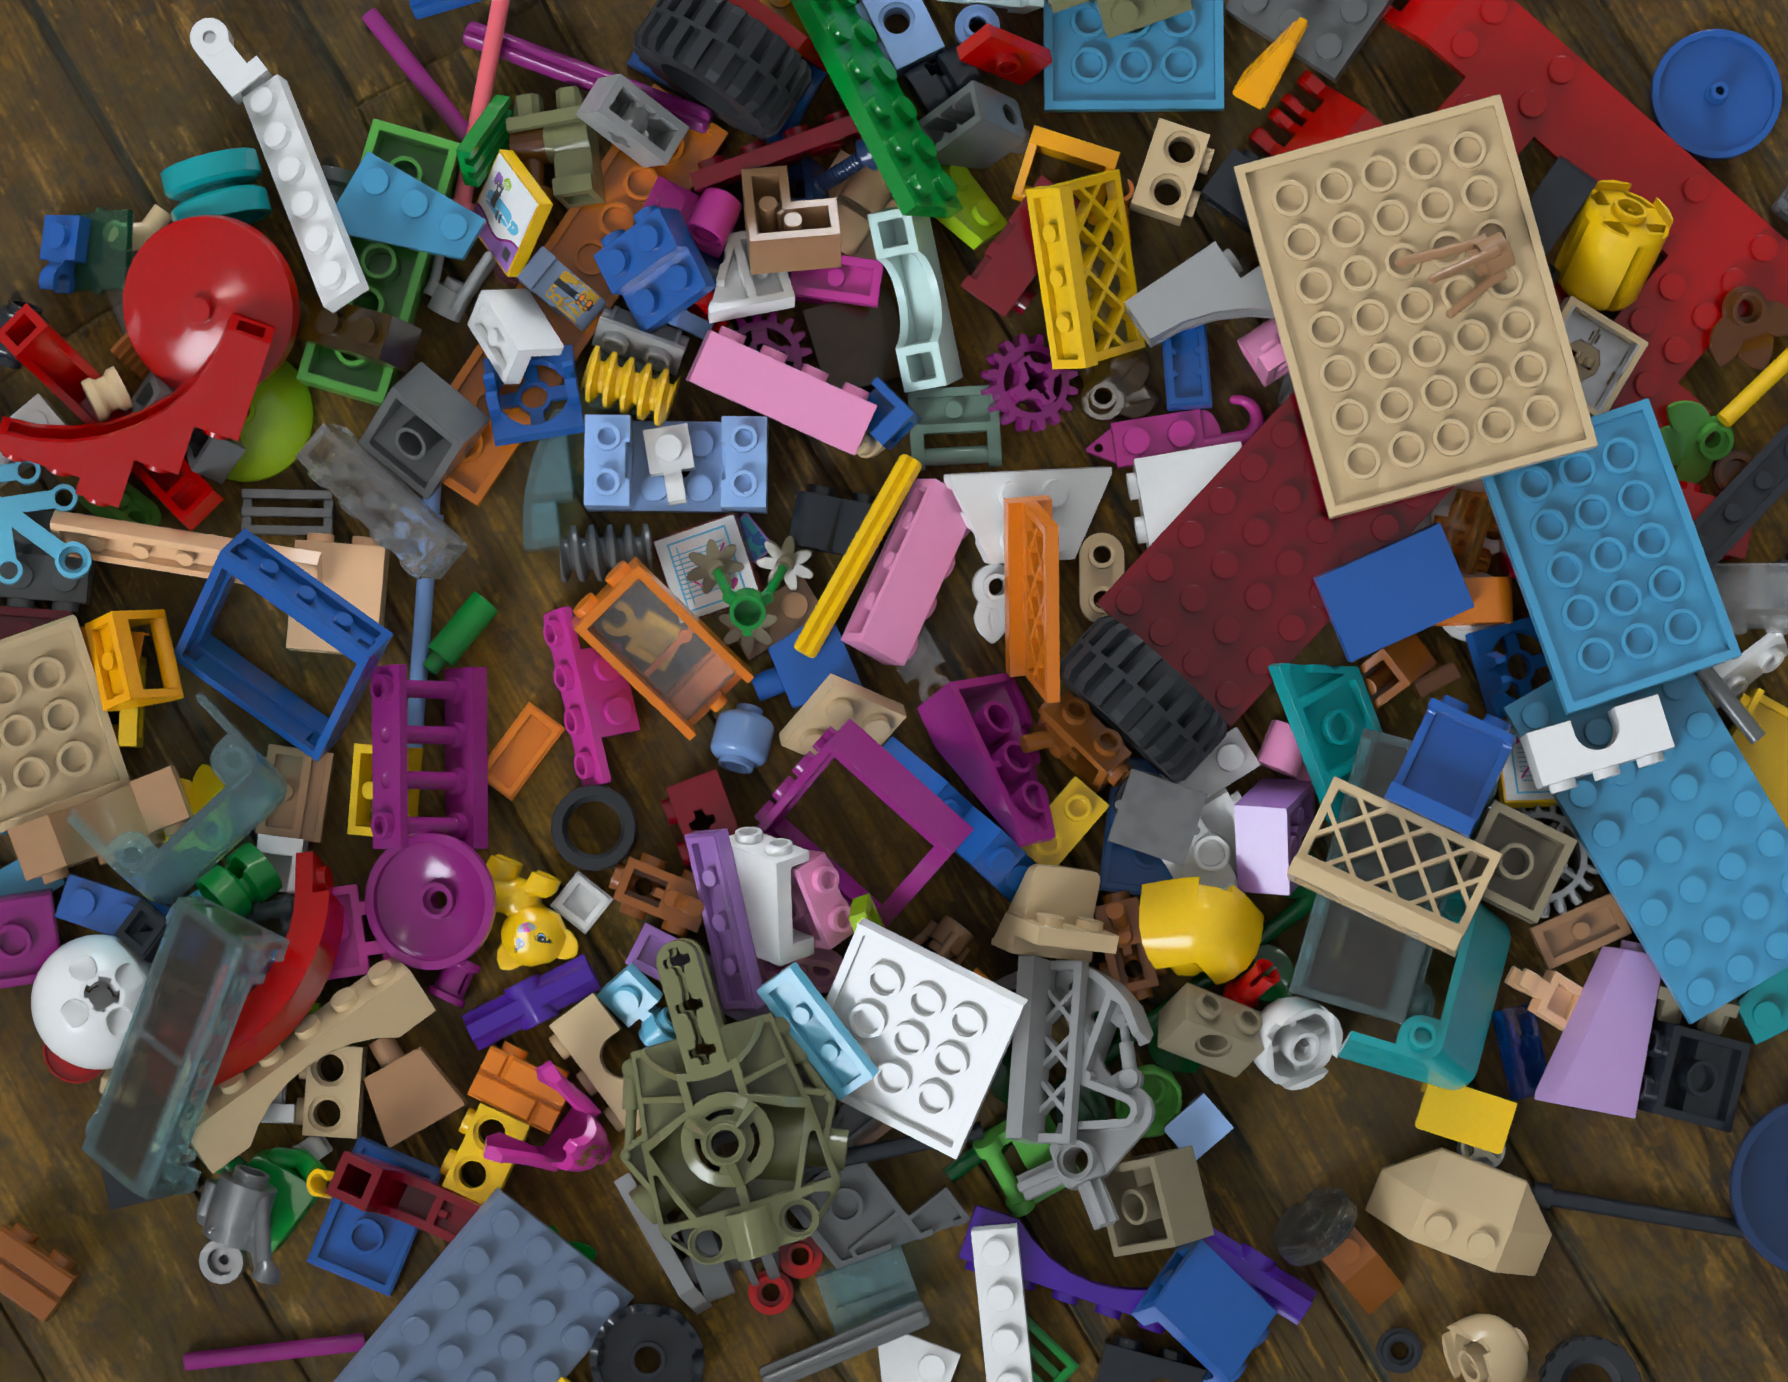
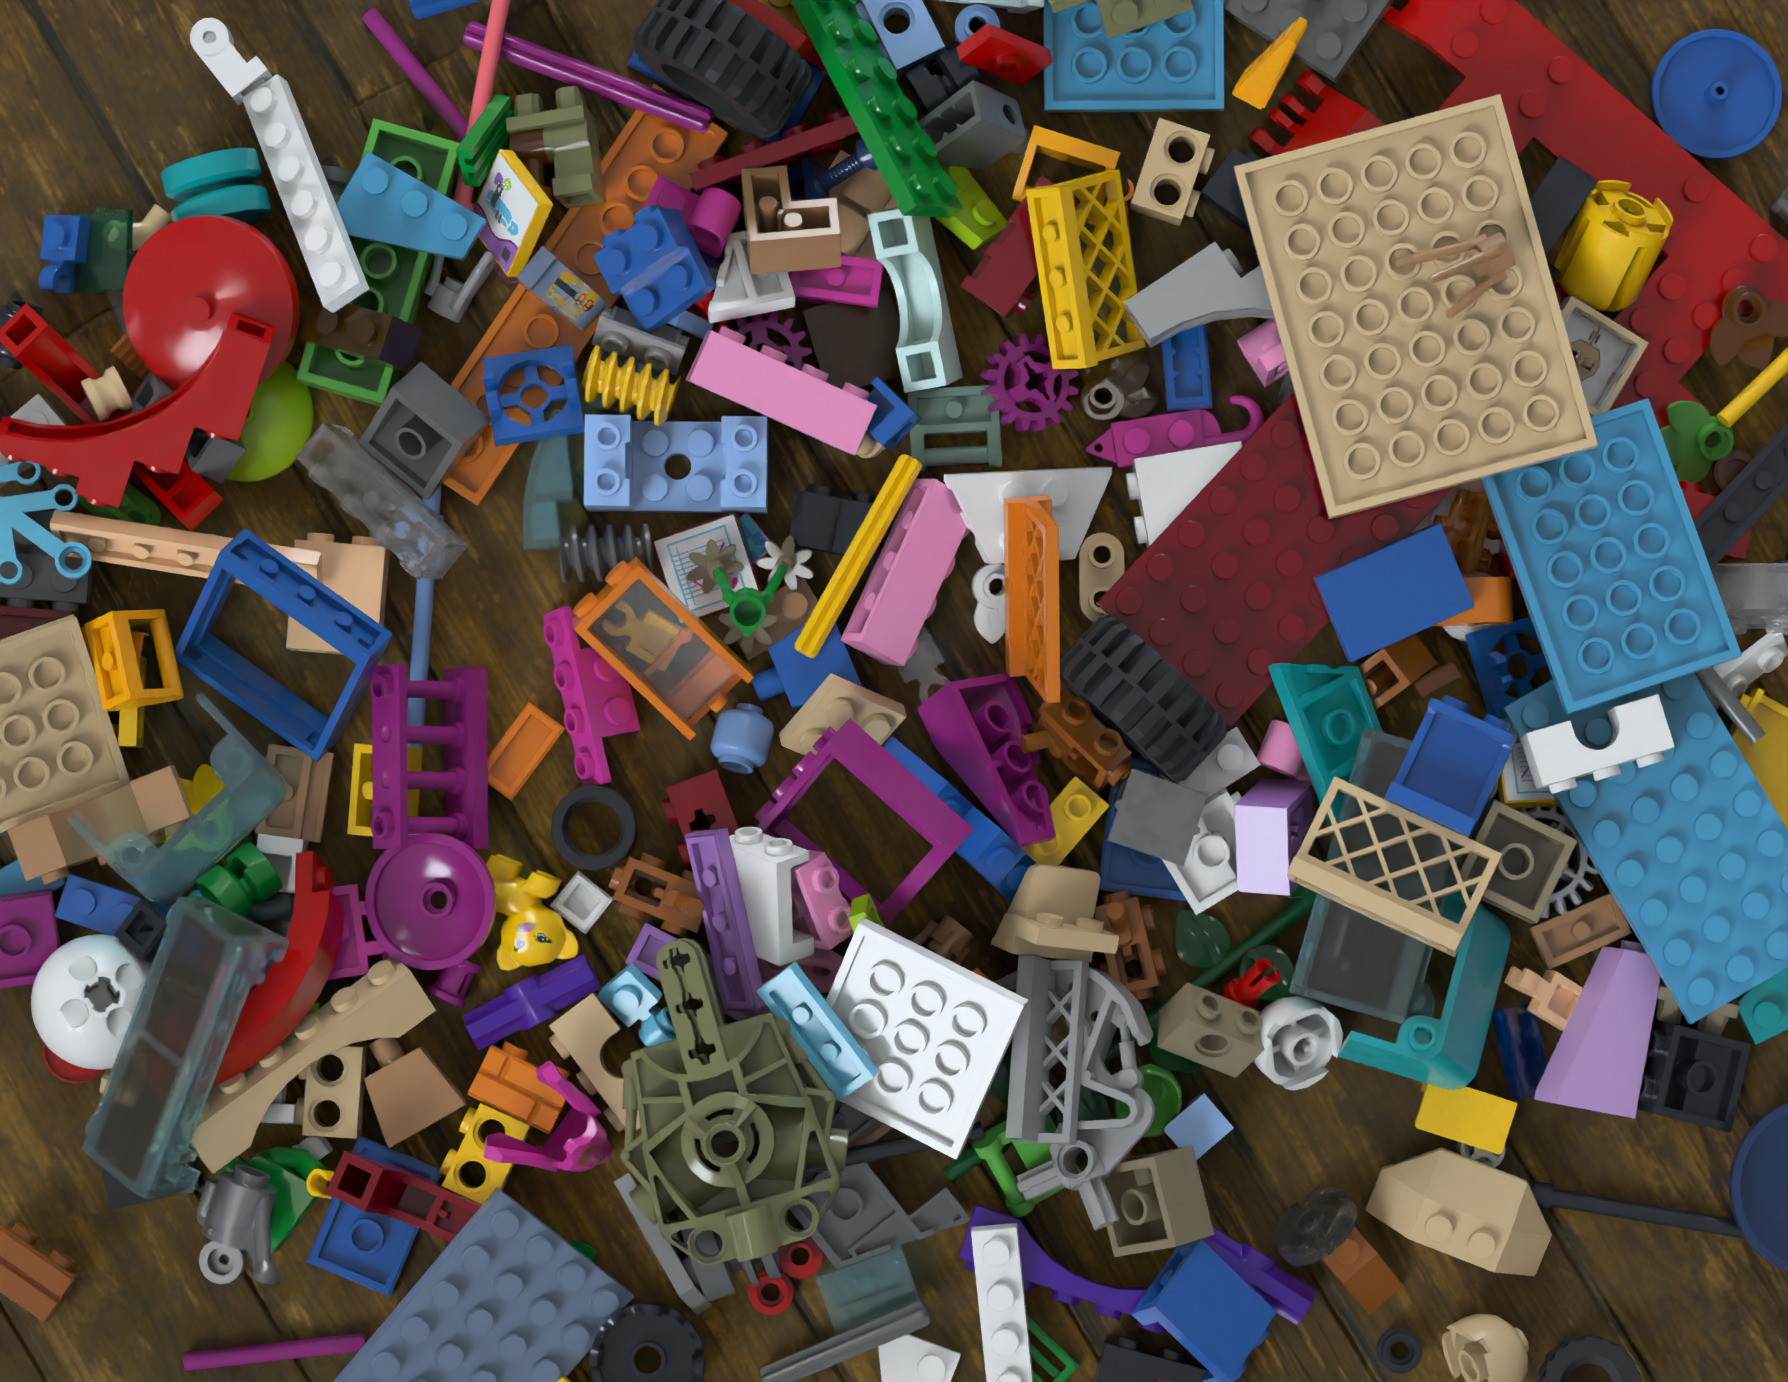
flat silver tile [241,489,334,536] -> none
green cylinder [422,591,499,676] -> none
white panel [467,289,564,385] -> none
light grey brick [575,74,690,168] -> none
white plate [643,423,695,506] -> none
yellow brick [1139,876,1264,985] -> none

